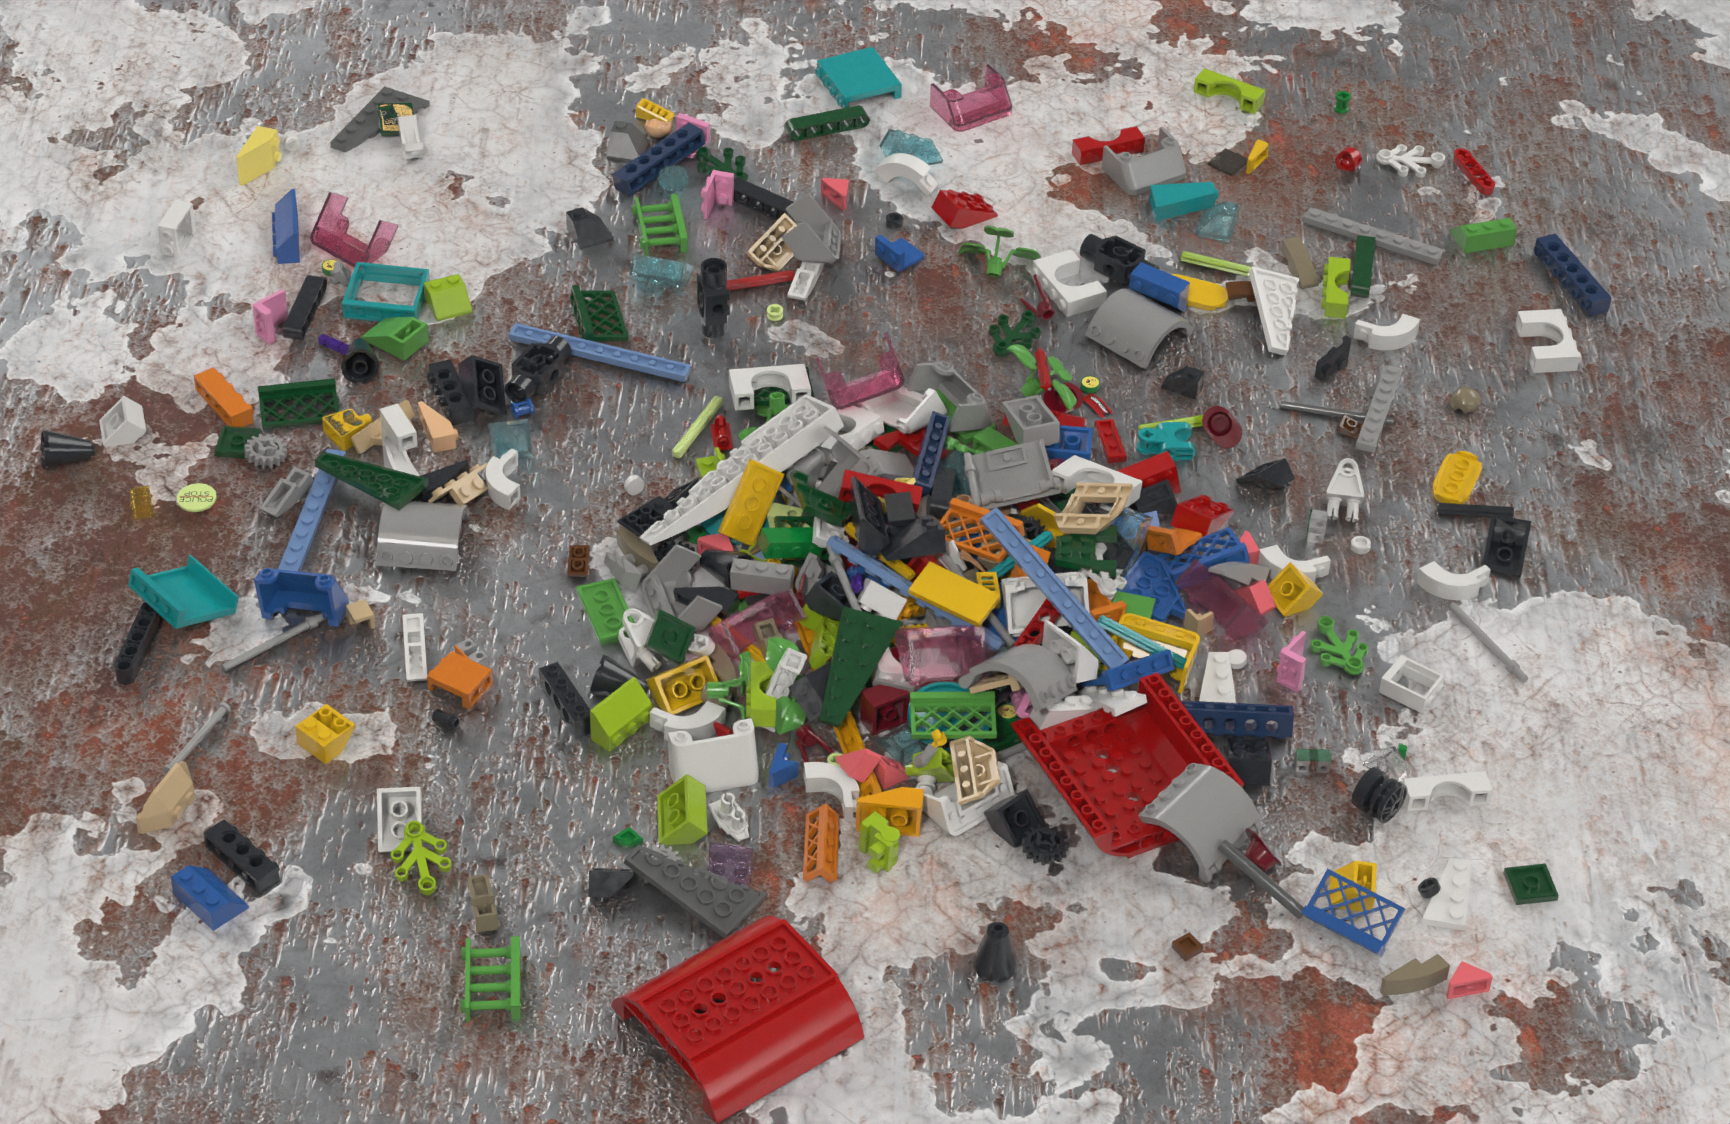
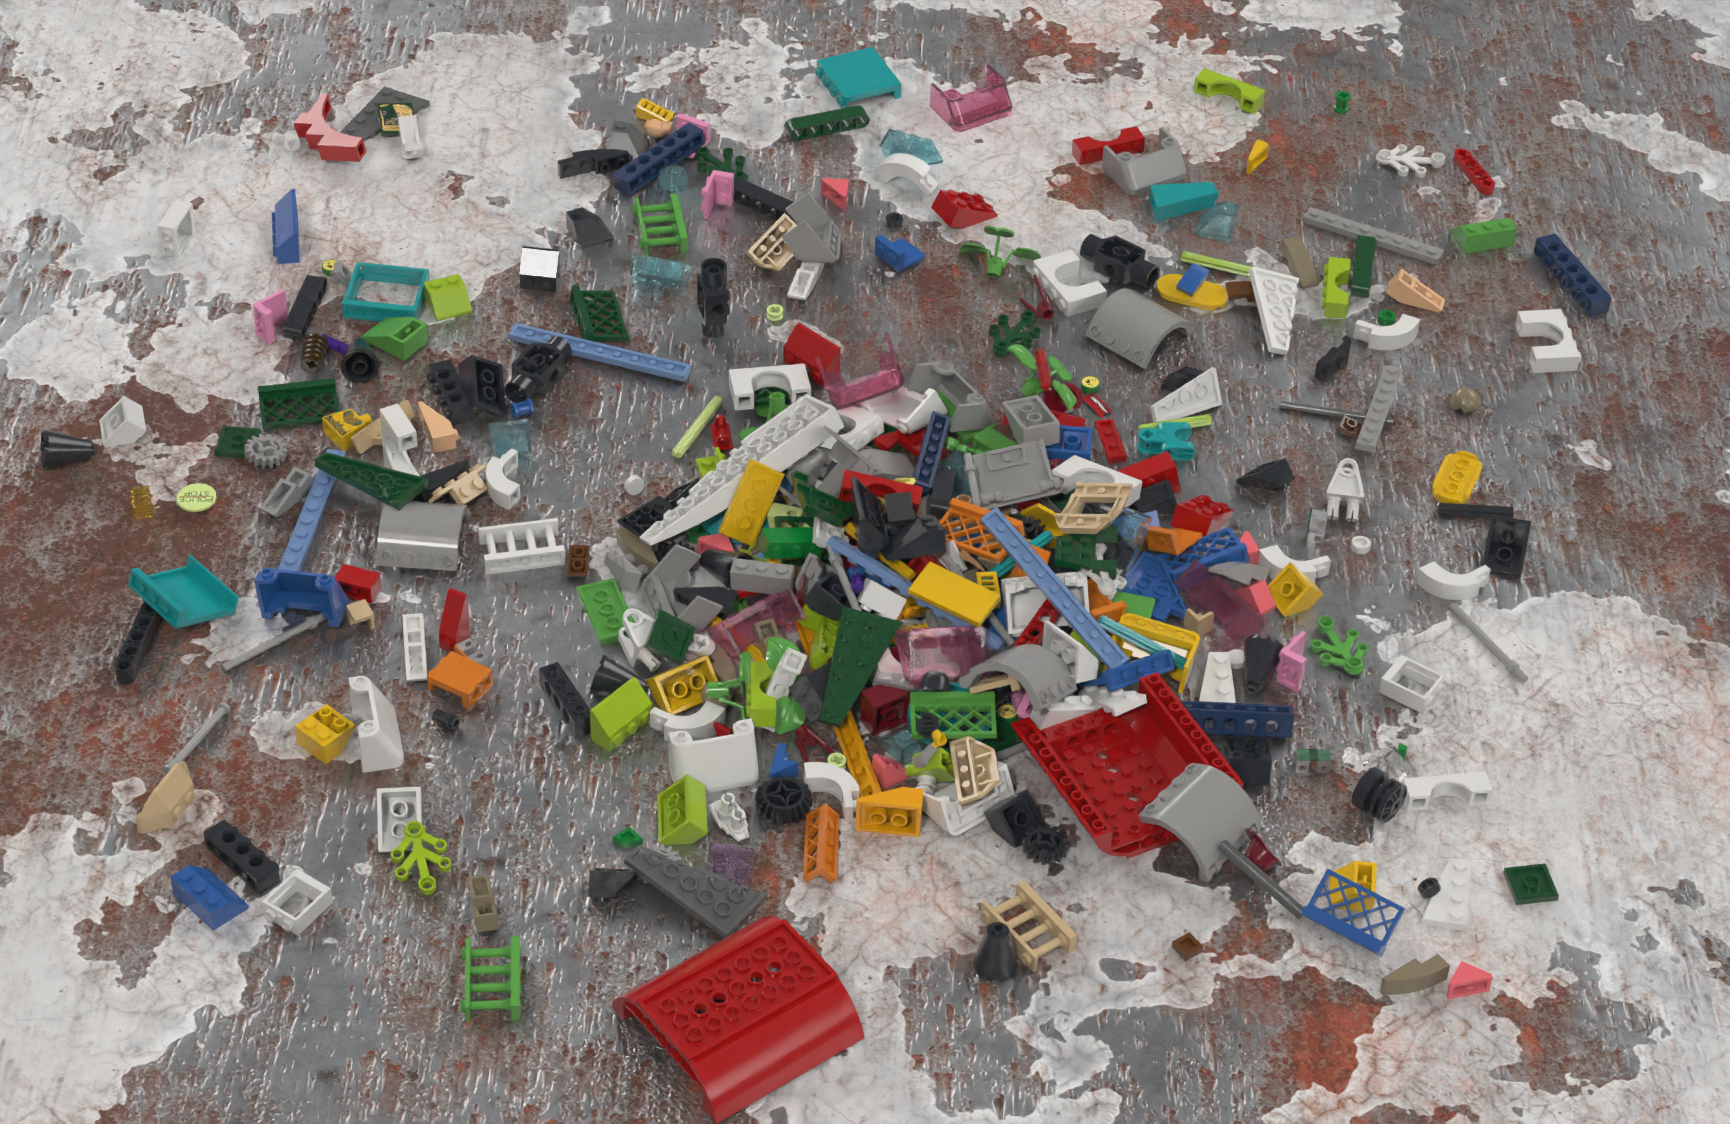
orange brick [193,367,254,427] -> none
light yellow slope [236,126,282,186] -> none
clear pink windscreen [310,192,399,269] -> none
red axle [726,270,795,291] -> none
coral slope [836,748,881,783] -> none
lime hips [858,811,900,874] -> none
blue slope [1129,262,1190,312] -> none
dark red piece [1202,406,1243,448] -> none
clear smoke piece [1208,148,1248,176] -> none
red piece [1335,147,1362,172] -> none
none -> white window [262,869,332,936]
none -> arch [294,94,367,162]
none -> dark brown piece [300,333,328,373]
none -> red brick [335,564,382,604]
none -> white windscreen [349,676,404,773]
none -> red slope [439,588,470,652]
none -> white fence [478,518,565,575]
none -> slope [519,246,560,292]
none -> black slope [557,149,629,179]
none -> black gear [755,775,813,826]
none -> red slope [783,323,841,387]
none -> black piece [907,671,952,693]
none -> black gear [916,712,940,739]
none -> tan fence [980,880,1077,973]
none -> white wing [1150,367,1222,422]
none -> blue slope [1176,263,1210,297]
none -> black cone [1243,634,1284,694]
none -> green tile [1377,310,1396,326]
none -> light nougat slope [1385,269,1445,313]

